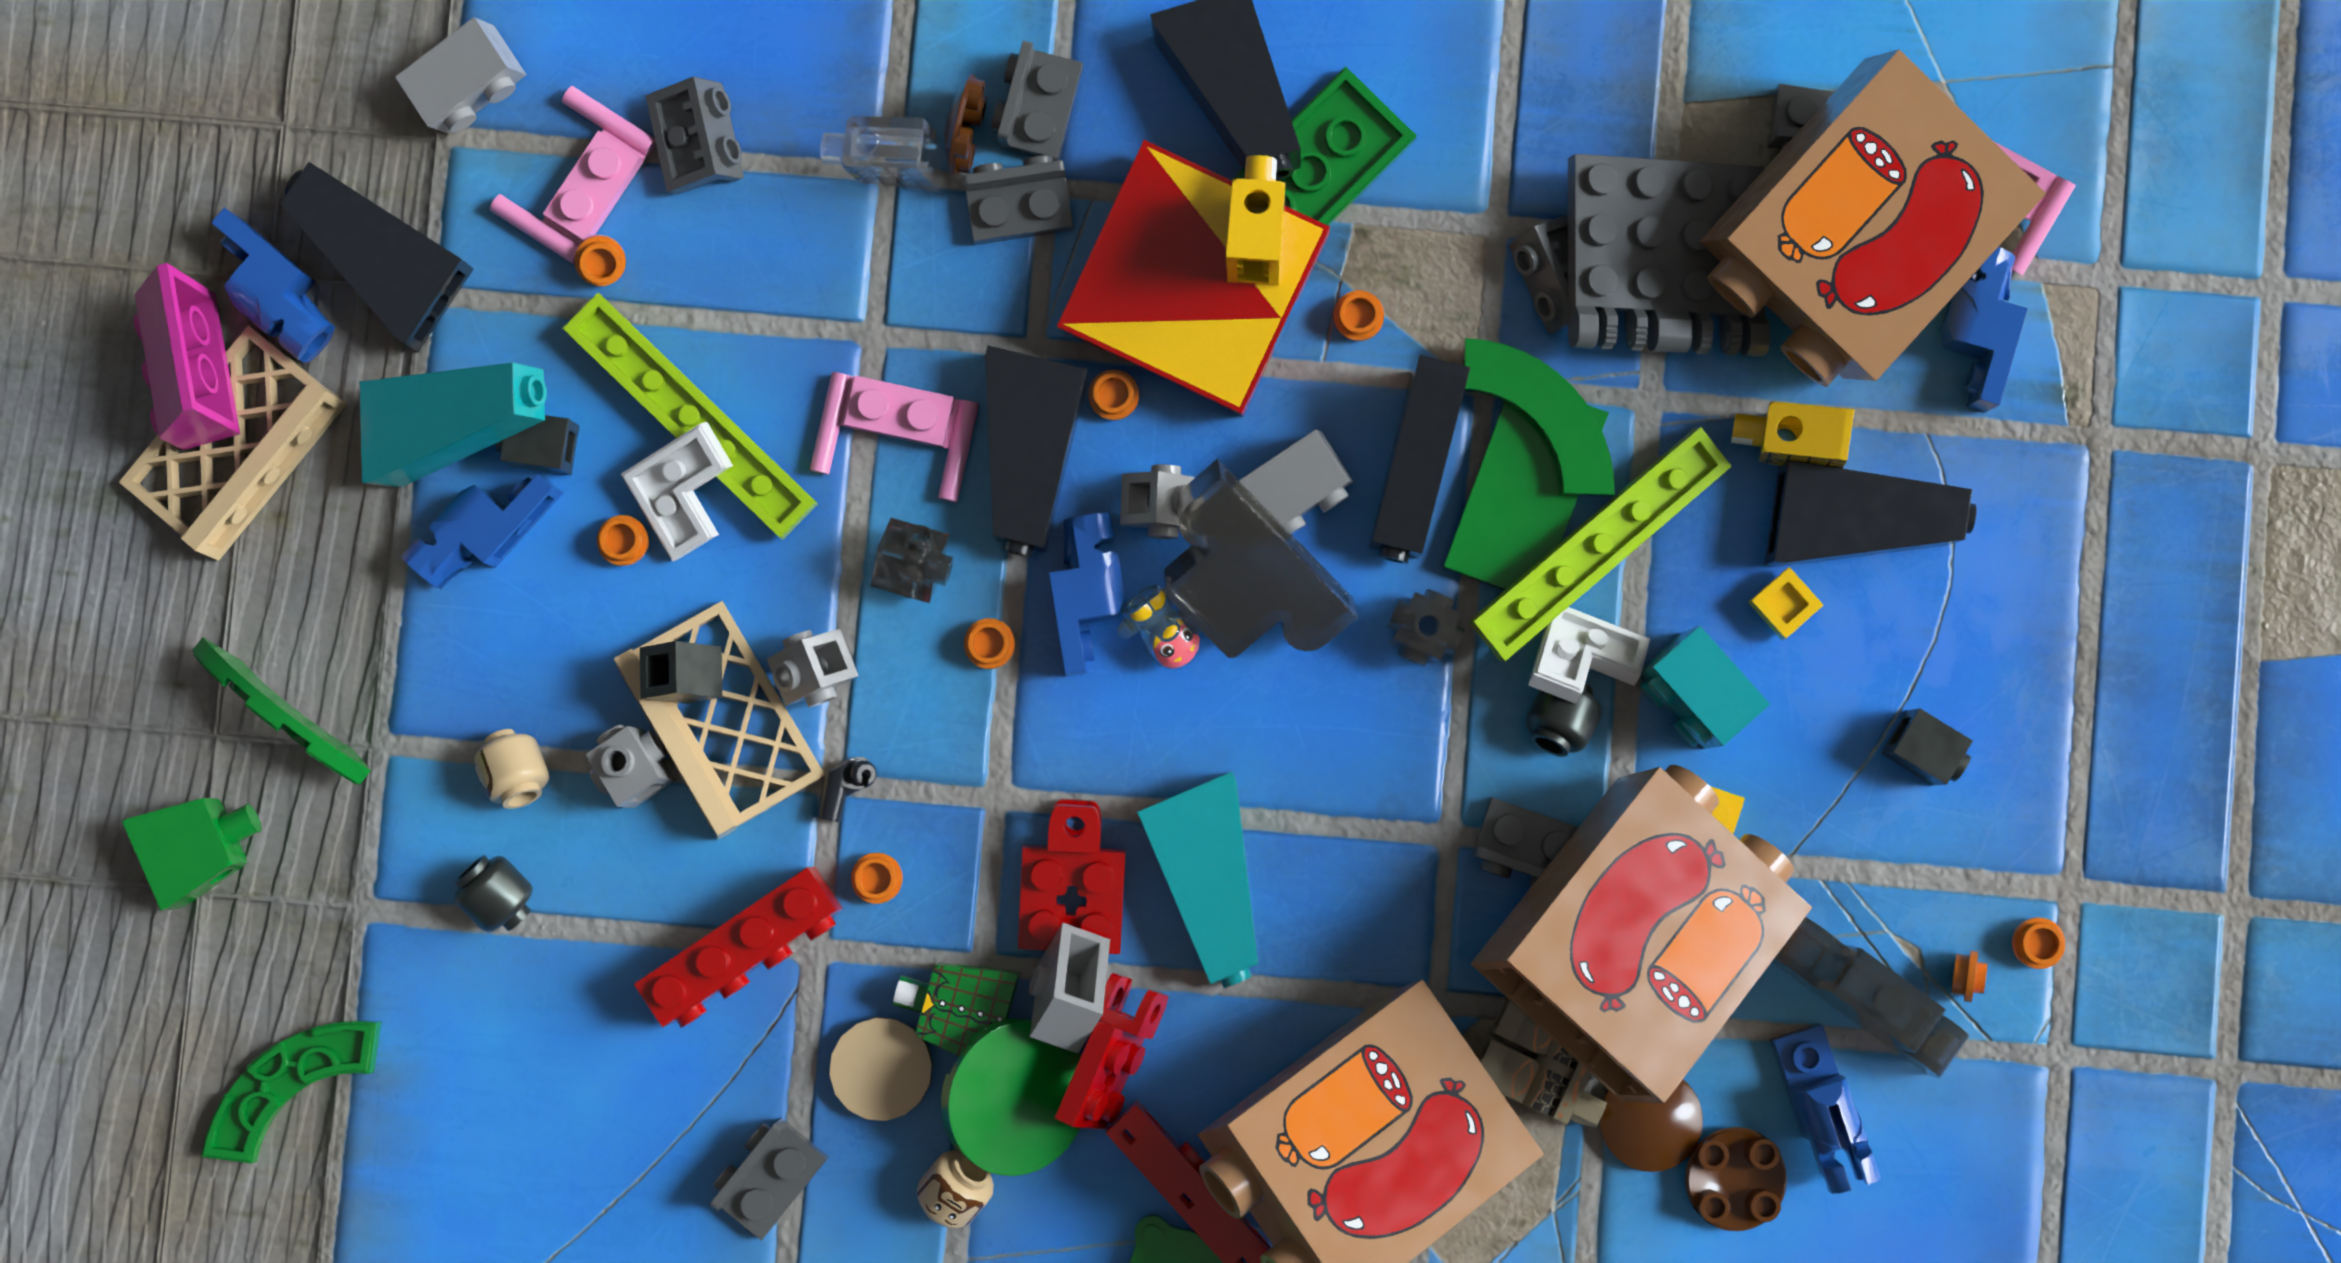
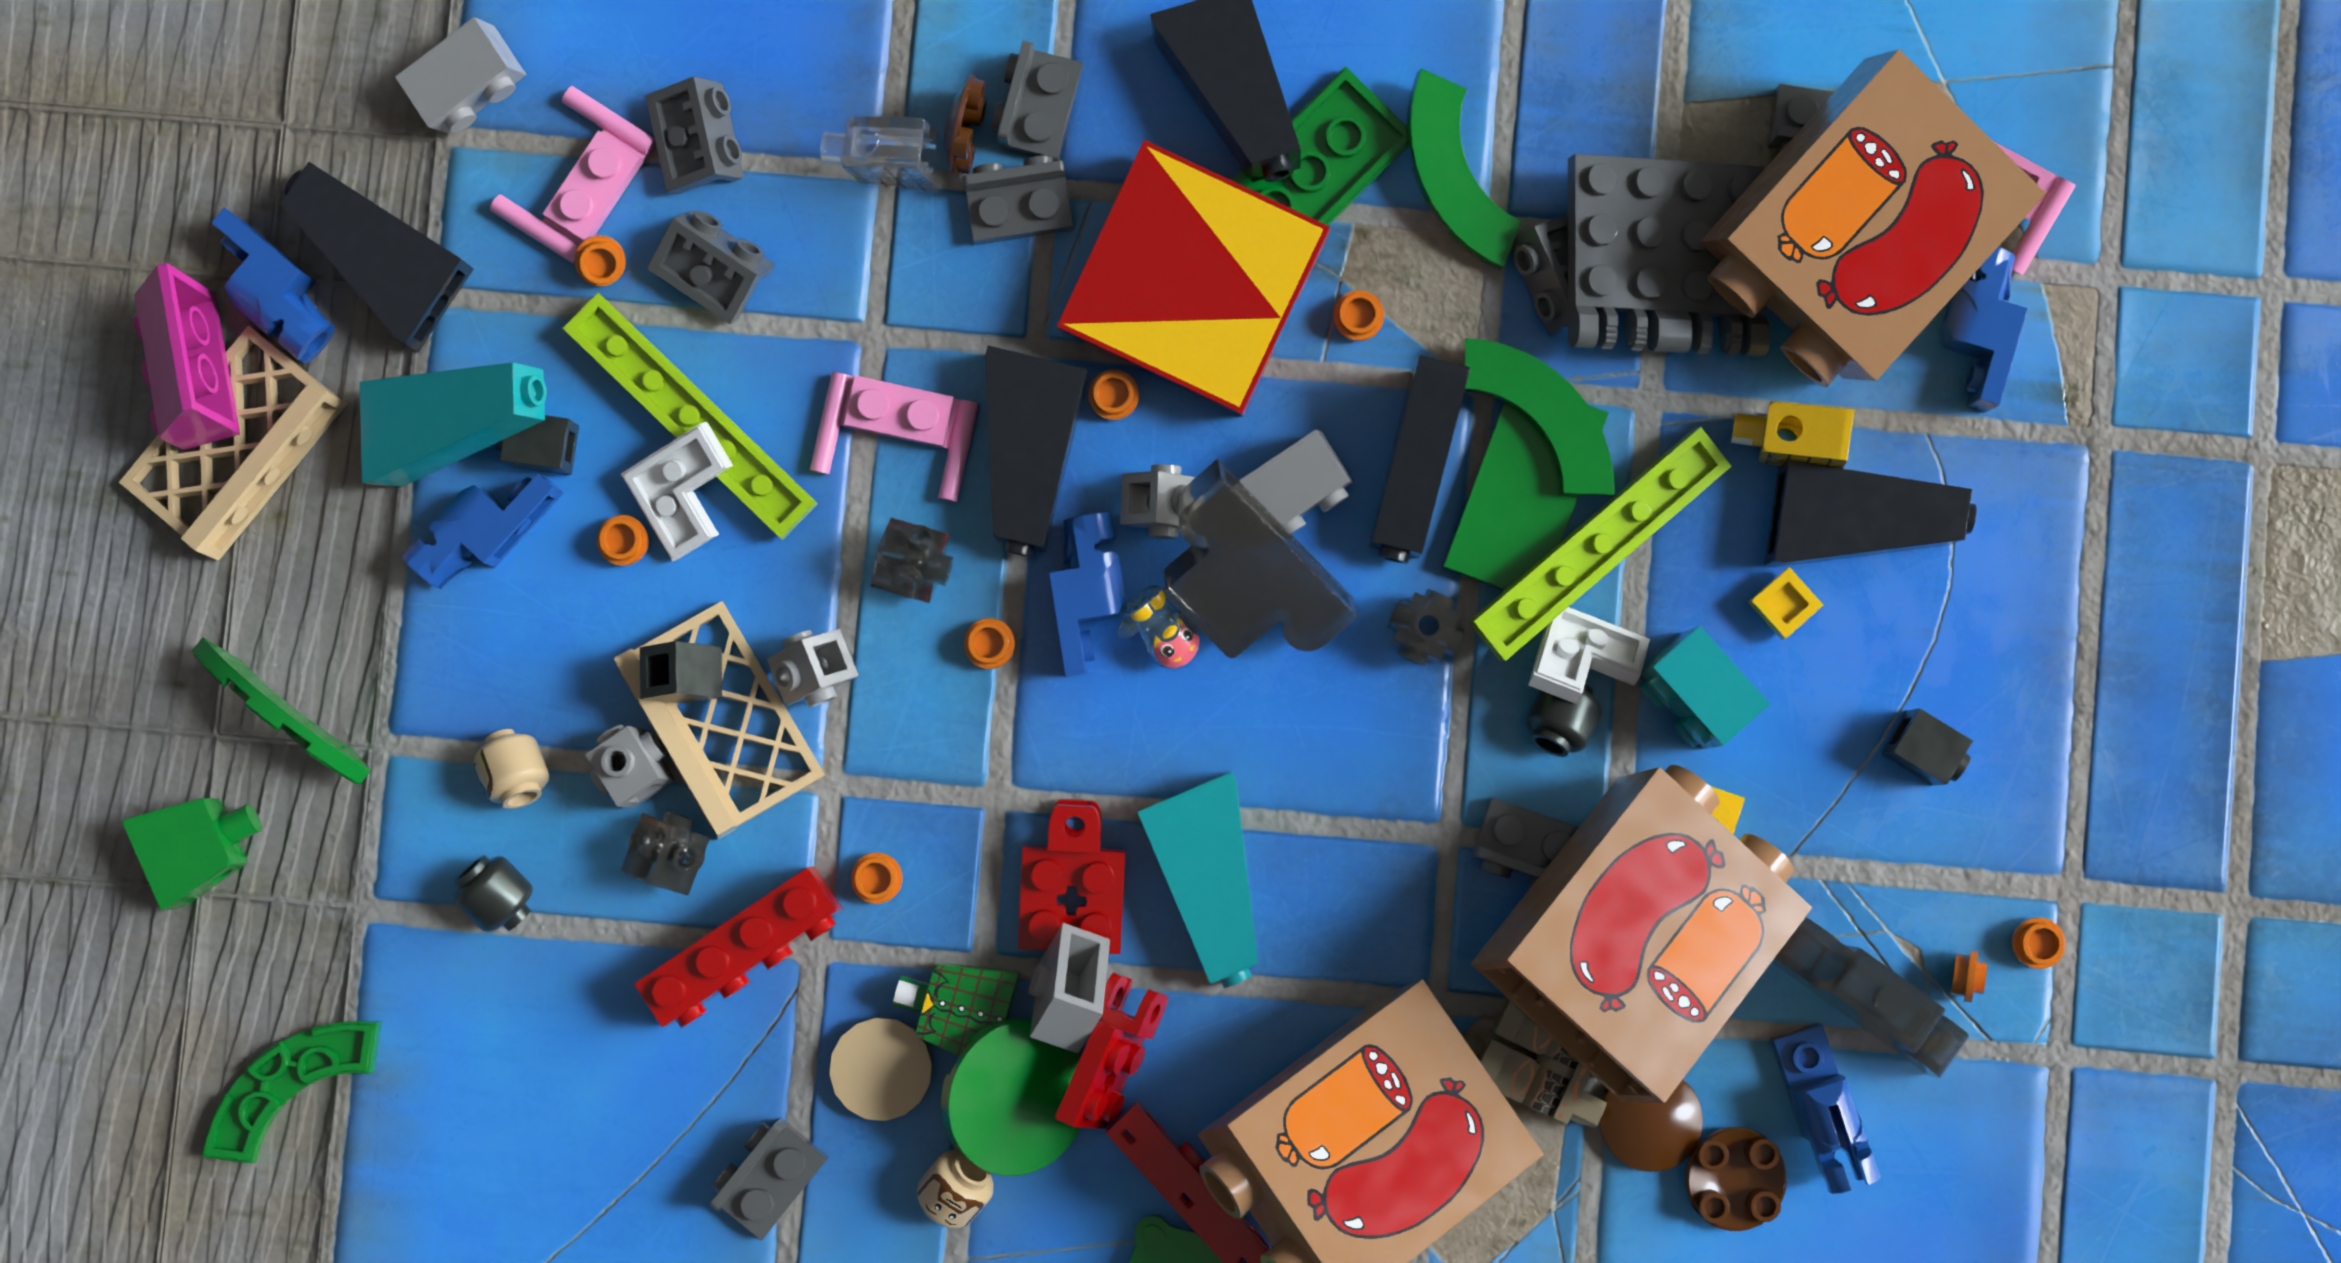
black arm [816,757,877,823] -> none
yellow torso [1226,155,1285,286] -> none
none -> clear smoke brick [620,810,710,895]
none -> dark grey bracket [647,211,775,324]
none -> green tile [1407,69,1522,270]

